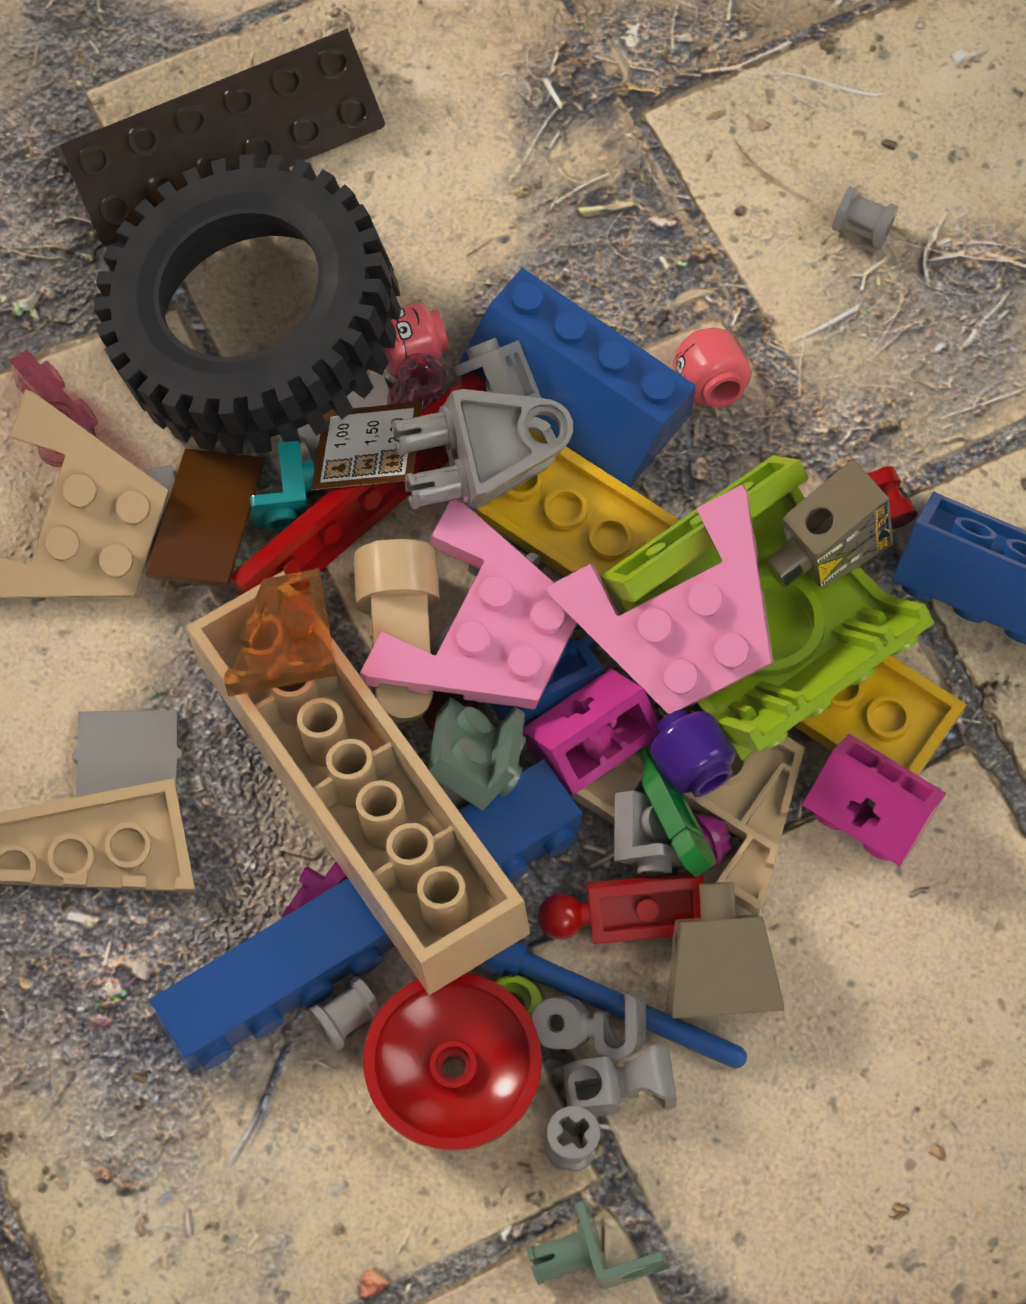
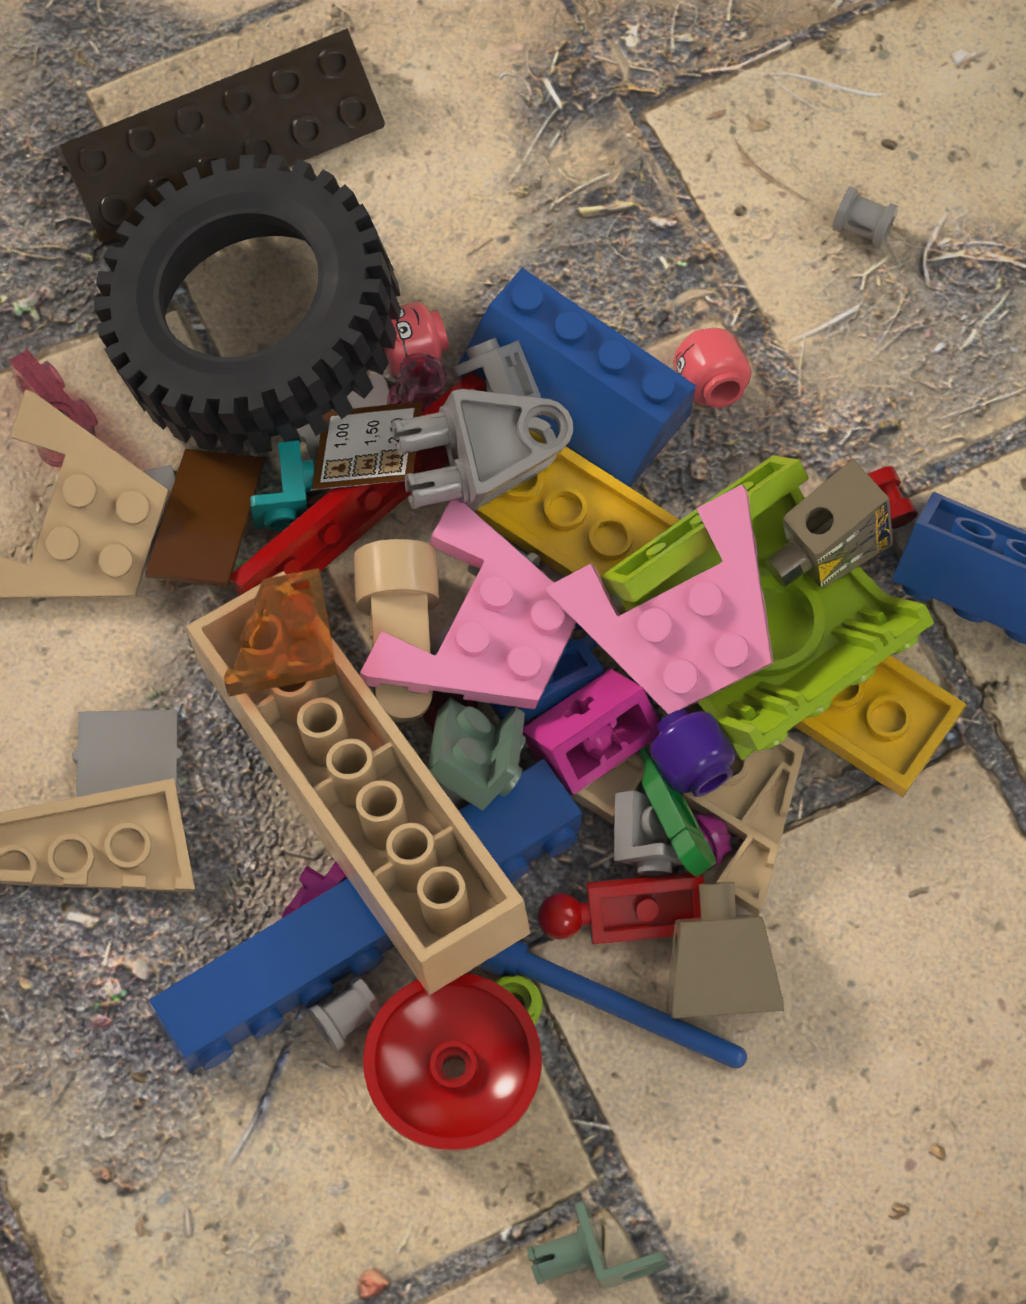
light grey leg [531,991,646,1060] -> none
light grey bush [545,1106,600,1172] -> none
light grey leg [562,1044,677,1117] -> none
dark pink brick [802,733,947,866] -> none

